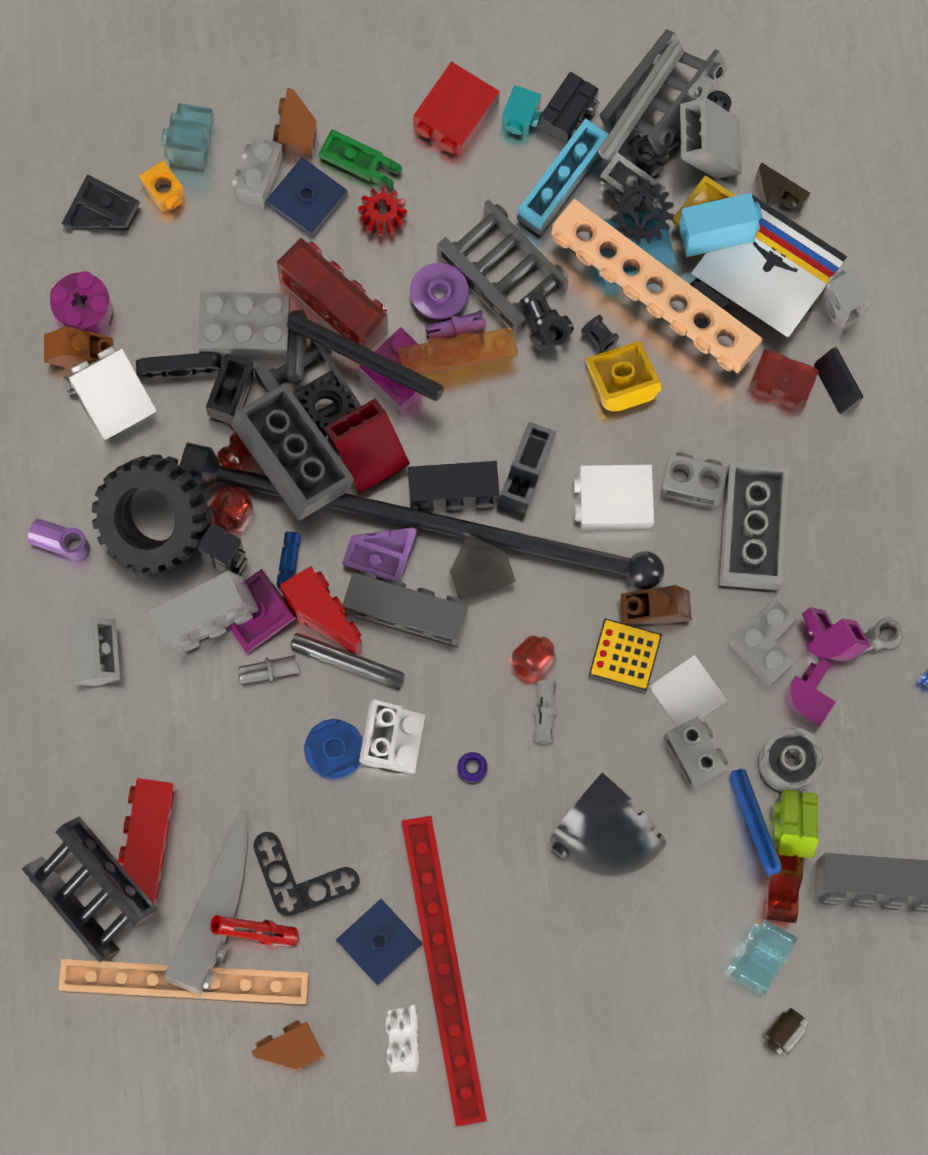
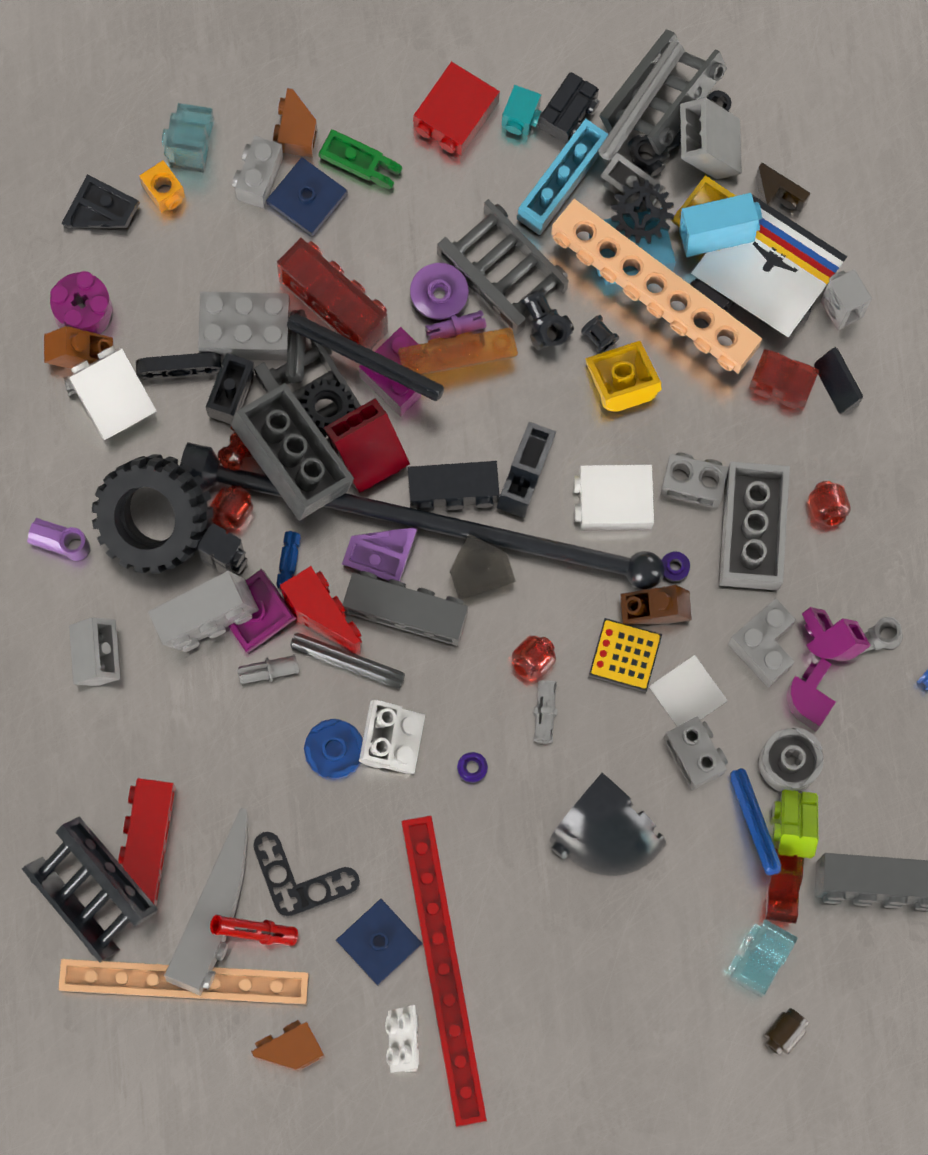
red gear [358,186,407,238] -> none
none -> dark purple plate [662,551,690,581]
none -> clear red head [808,481,851,527]

